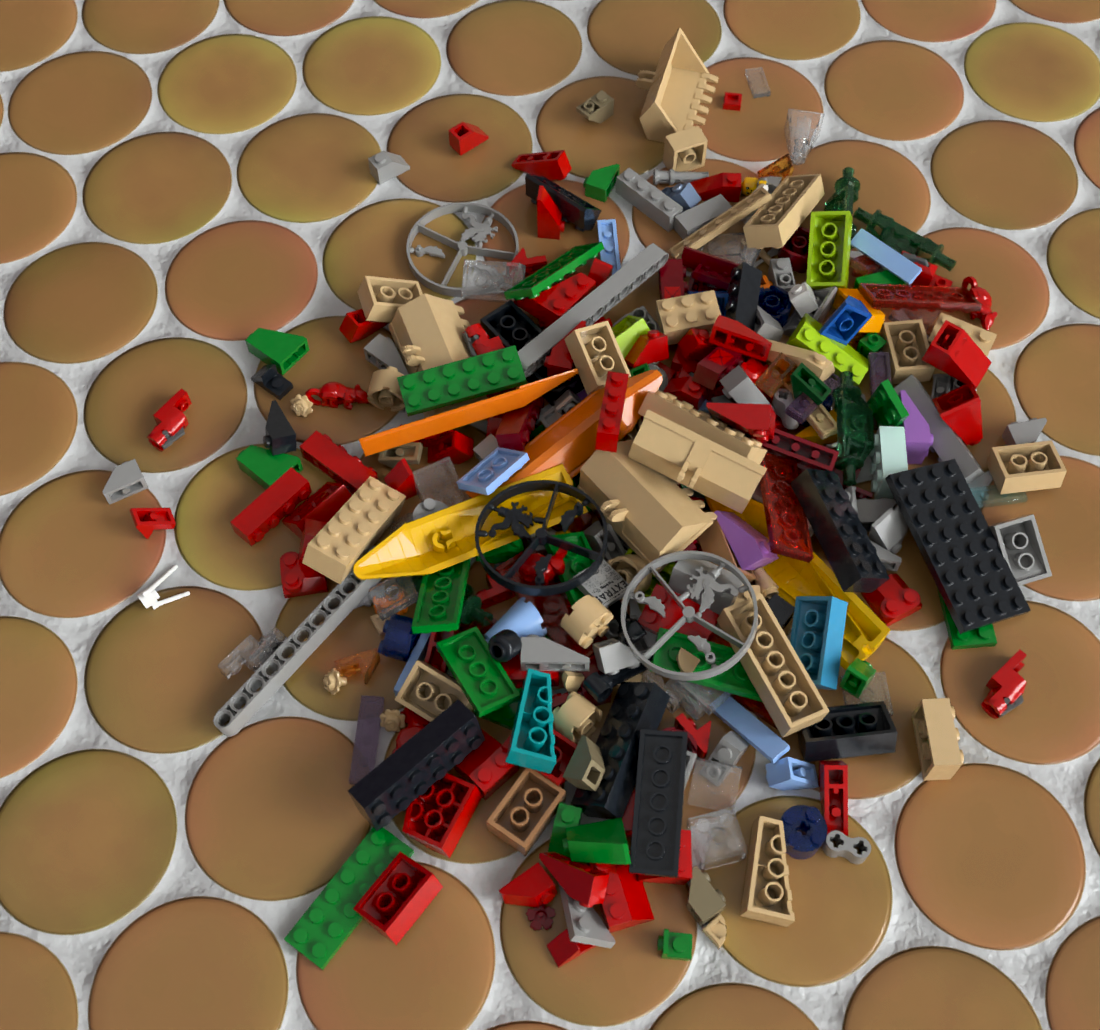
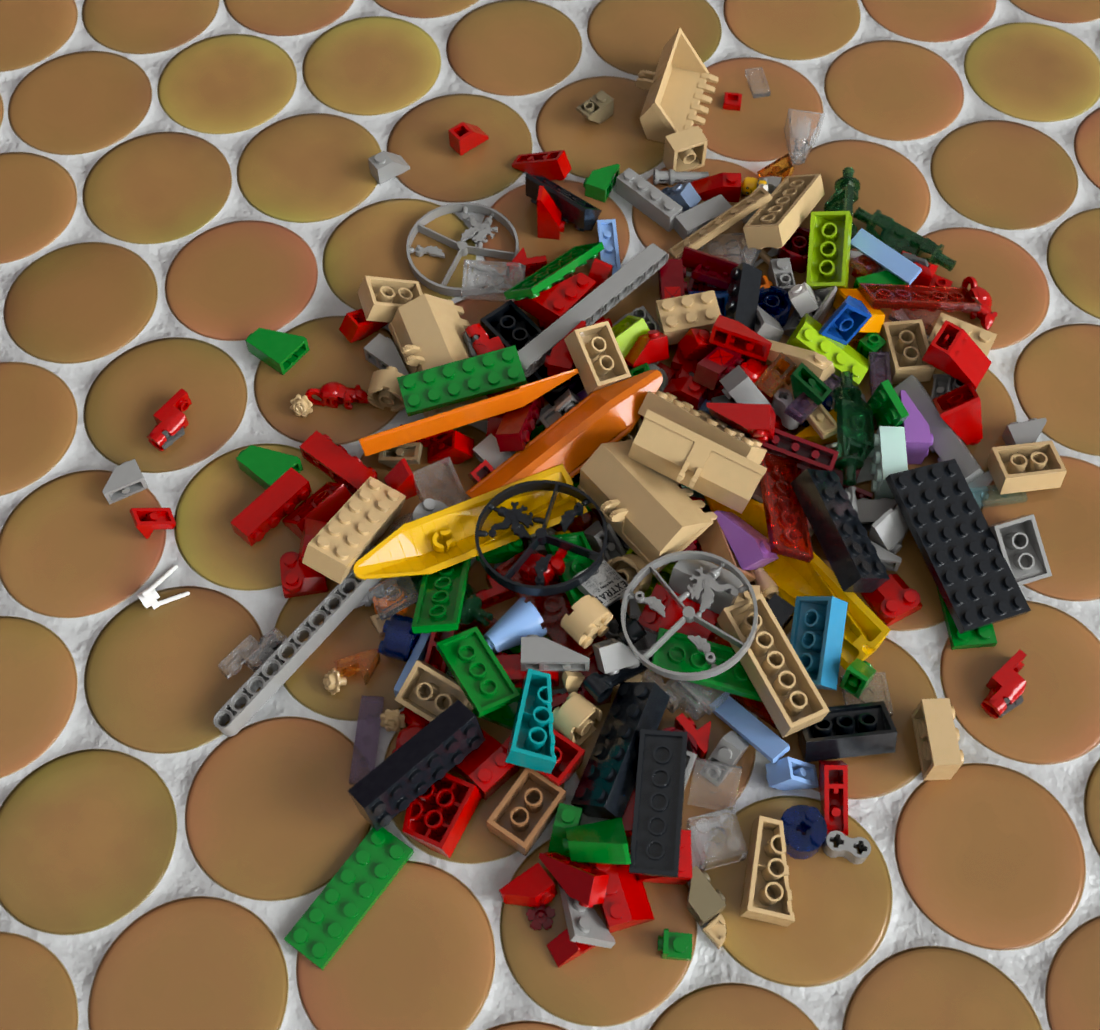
black slope [251,364,294,400] -> none
black slope [263,400,296,455] -> none
red slope [353,852,443,945] -> none
light blue plate [456,447,530,495] -> none
black head [488,629,522,663] -> none
dark tan slope [562,735,606,792] -> none
red brick [595,371,629,452] -> none
tan tile [677,647,700,673] -> none

